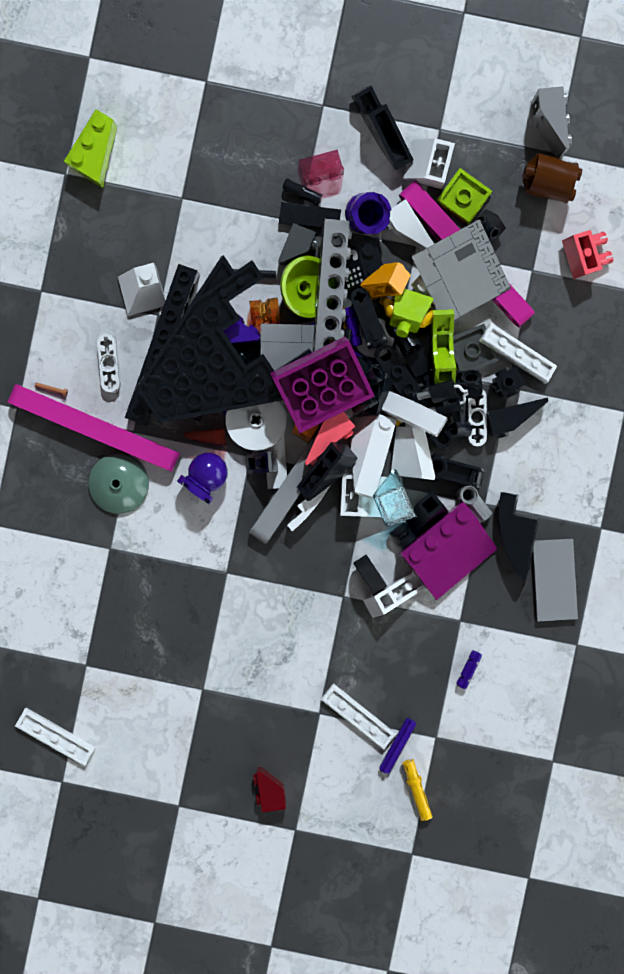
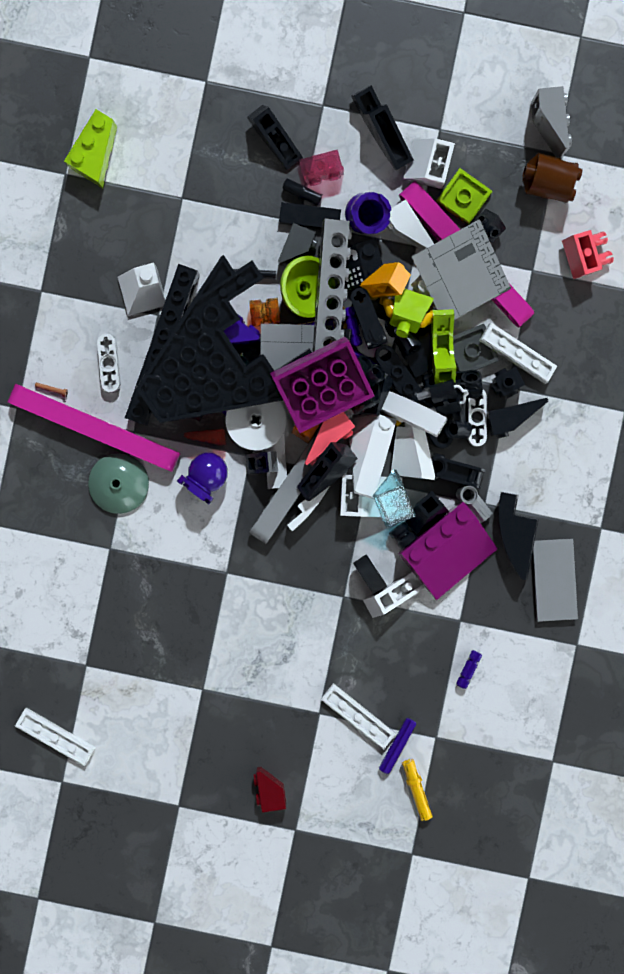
none -> black slope [247,105,303,170]

